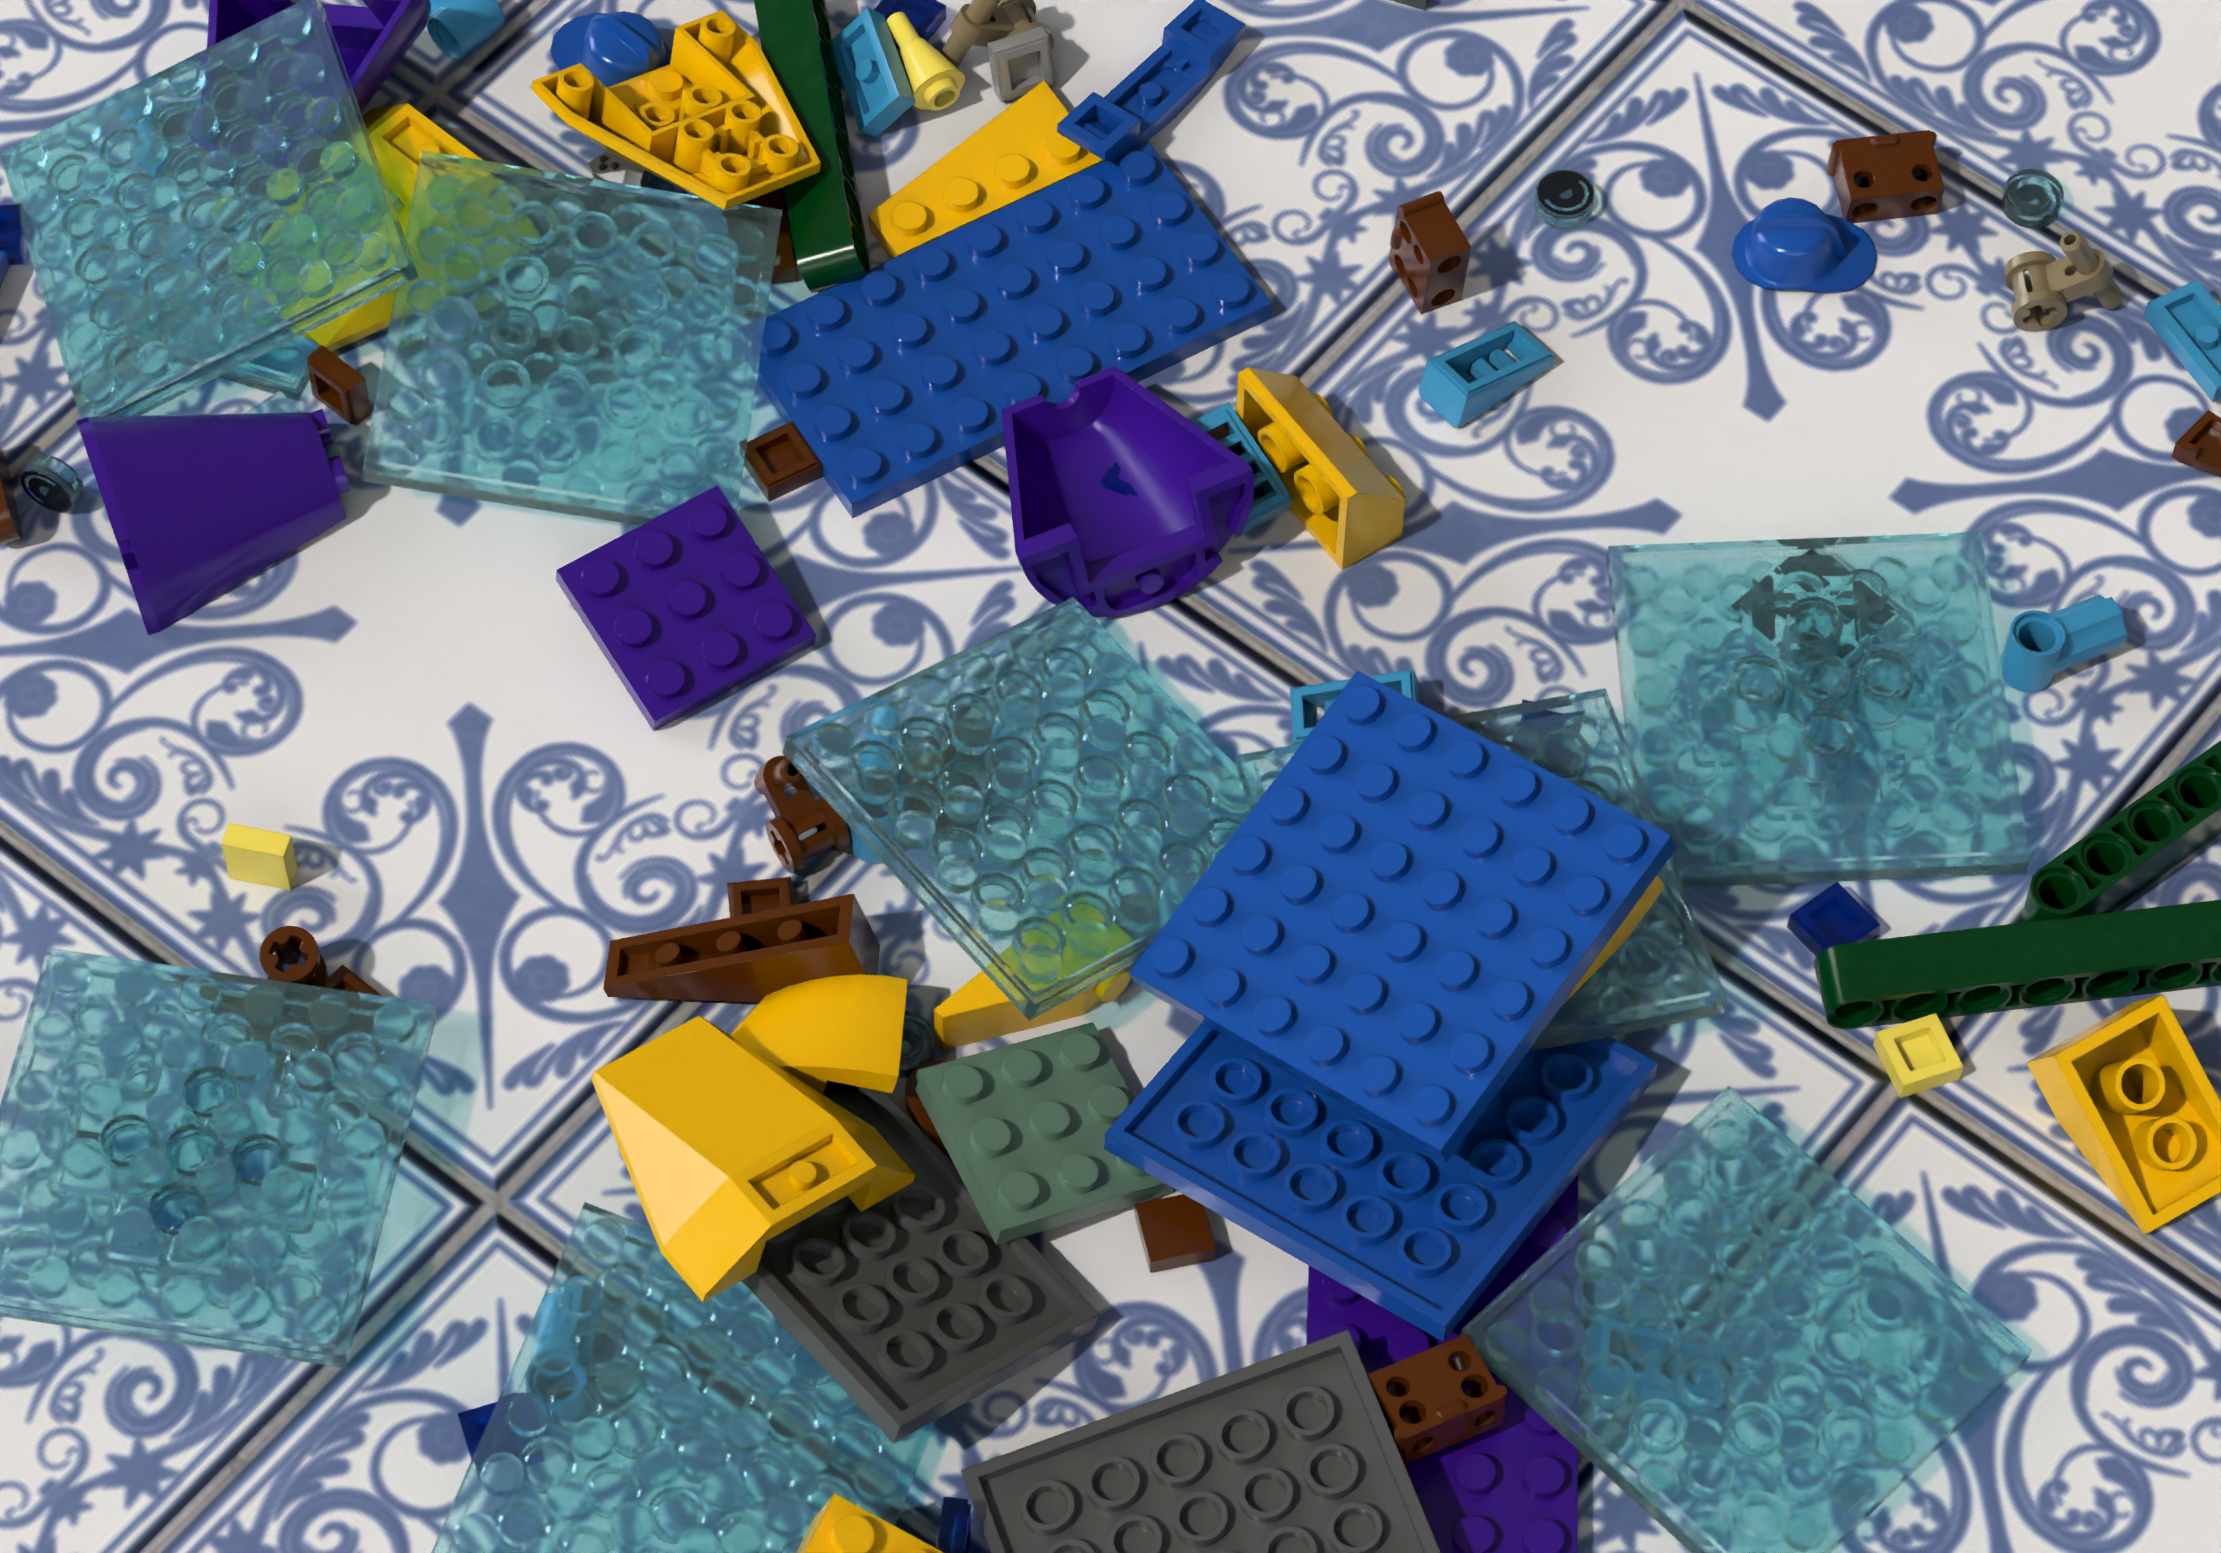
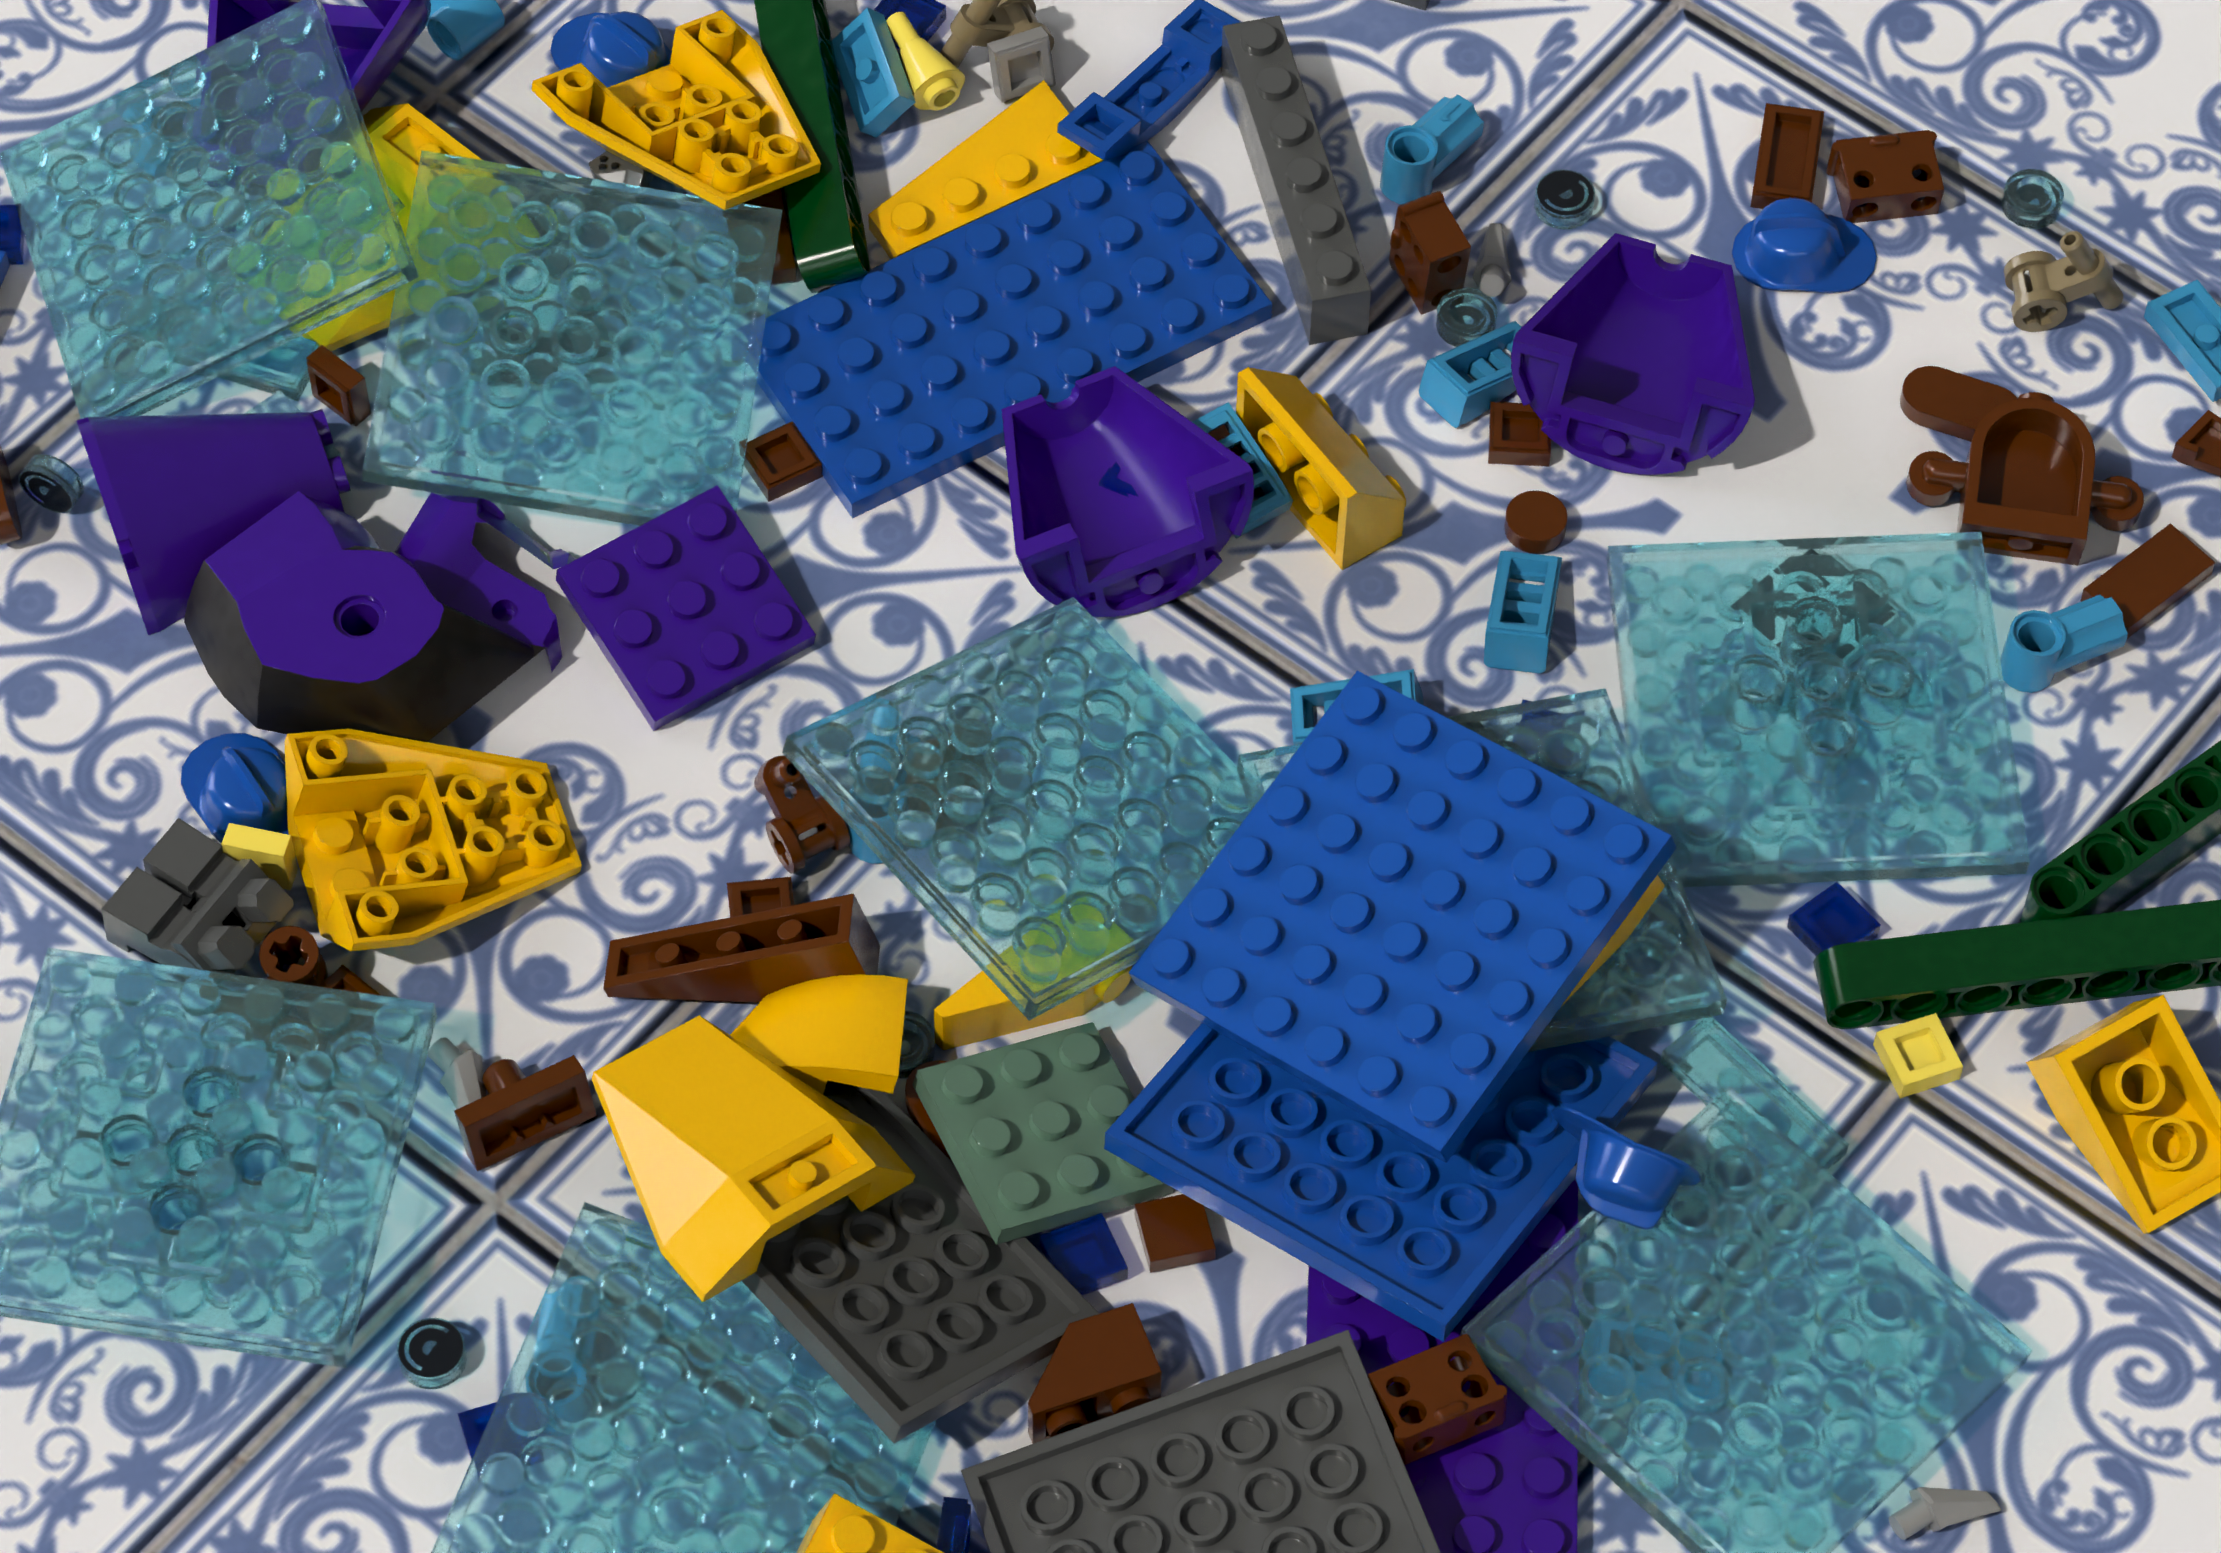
none -> dark grey hips [101,818,294,989]
none -> blue piece [181,733,289,843]
none -> dark purple piece [184,489,576,742]
none -> yellow wedge [284,728,582,951]
none -> black tile [397,1318,467,1389]
none -> light grey bar [428,1037,486,1109]
none -> reddish brown tile [454,1055,597,1172]
none -> reddish brown slope [1028,1303,1162,1444]
none -> clear blue tile [1040,1213,1128,1296]
none -> dark grey brick [1221,15,1371,345]
none -> dark azure piece [1380,94,1484,204]
none -> clear light blue tile [1436,288,1497,347]
none -> light grey bar [1473,223,1512,297]
none -> dark azure slope [1484,551,1562,673]
none -> reddish brown tile [1488,402,1551,467]
none -> reddish brown tile [1504,490,1568,554]
none -> dark purple cone [1511,233,1755,475]
none -> blue piece [1552,1106,1702,1230]
none -> clear light blue tile [1660,1014,1849,1193]
none -> reddish brown tile [1750,103,1824,209]
none -> light grey bar [1889,1487,2002,1540]
none -> reddish brown tile [1900,366,2018,442]
none -> reddish brown piece [1906,392,2144,566]
none -> reddish brown tile [2080,523,2215,639]

